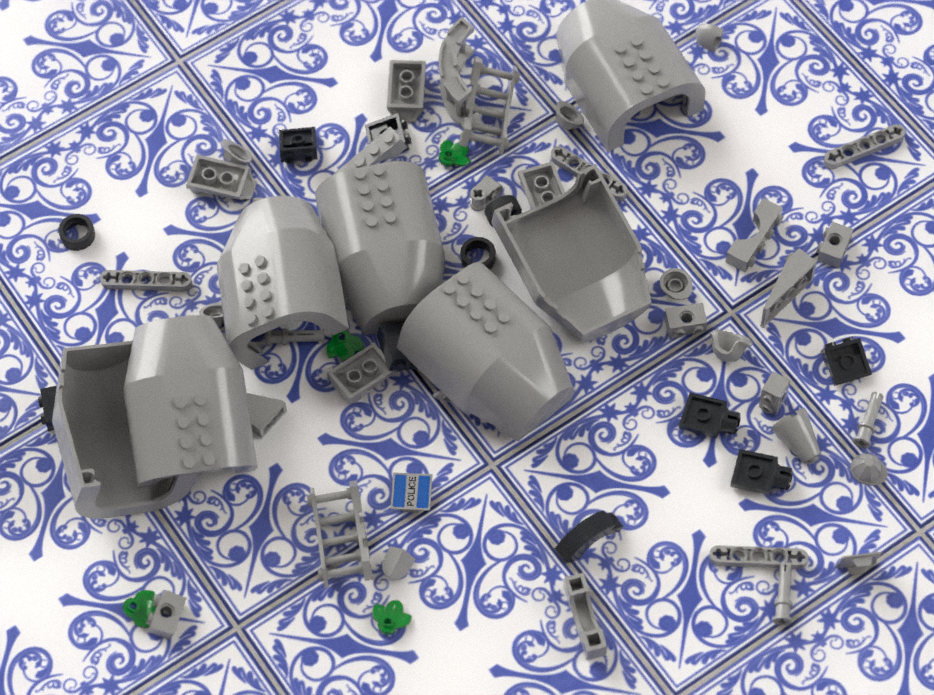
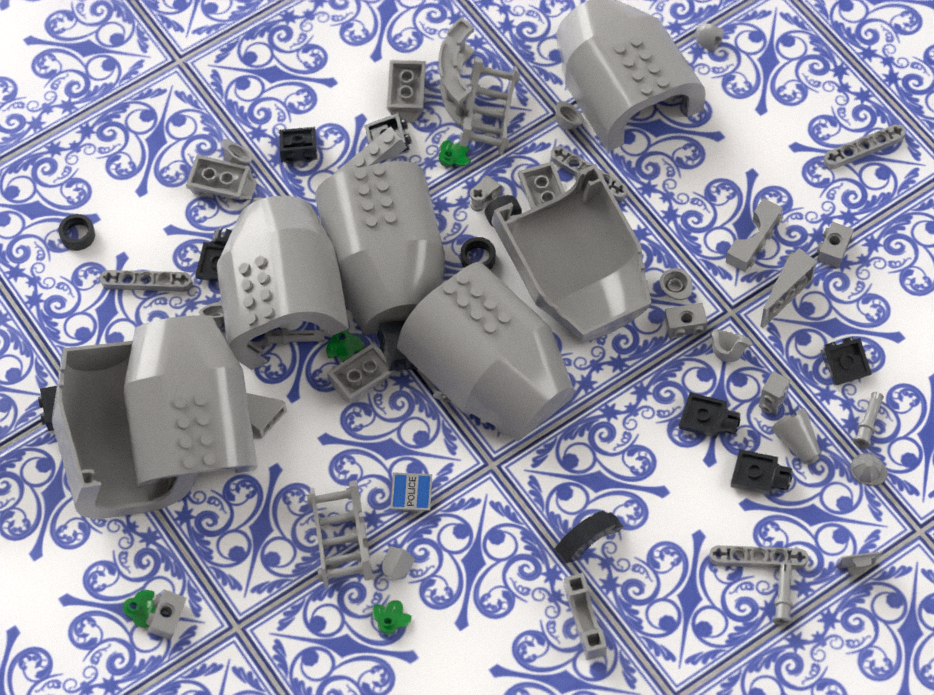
none -> black plate [195,228,232,282]

